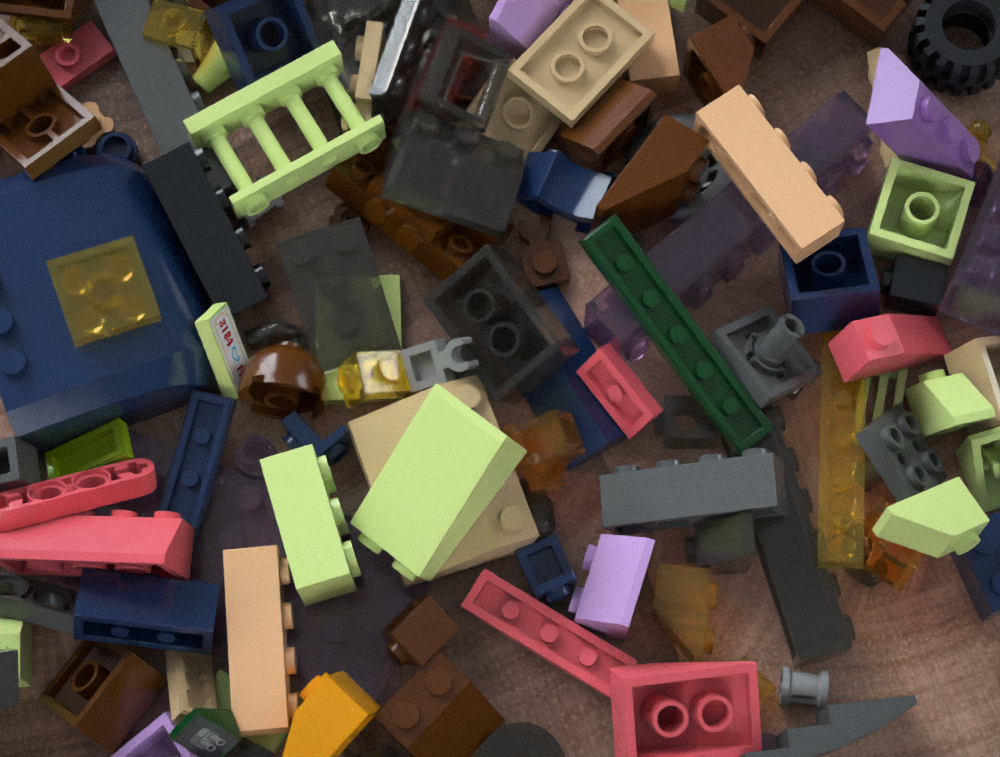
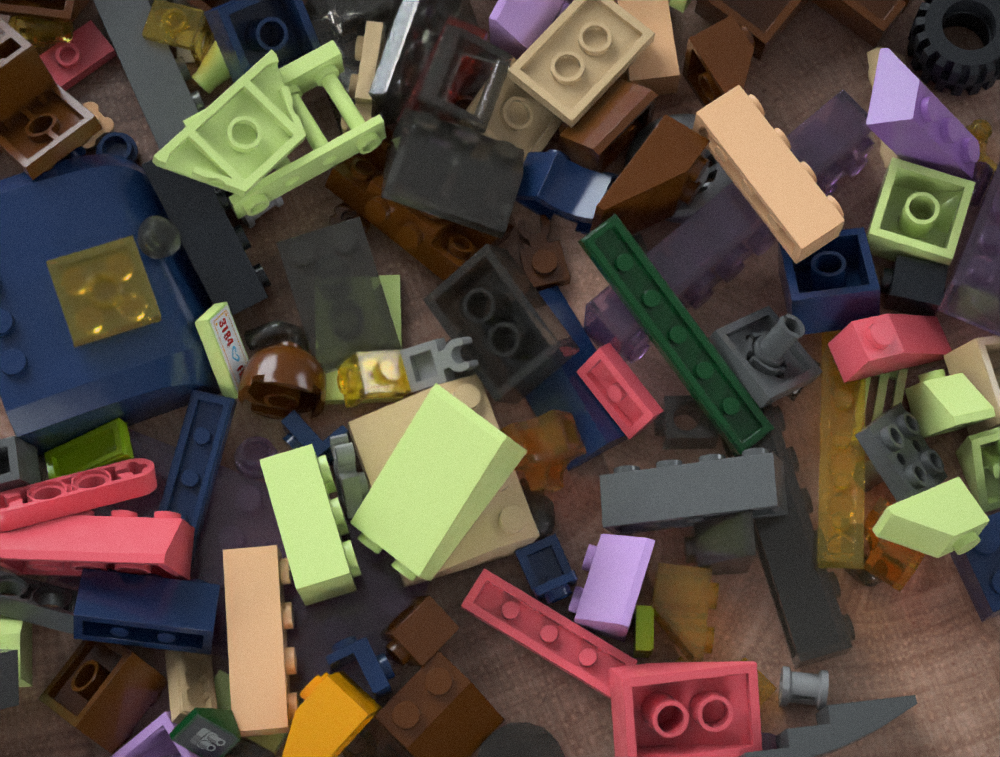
none -> clear smoke plate [137,216,181,259]
none -> yellowish green wing [152,49,306,197]
none -> dark blue bracket [325,636,396,700]
none -> light grey plate [329,433,369,519]
none -> lime tile [633,605,654,658]

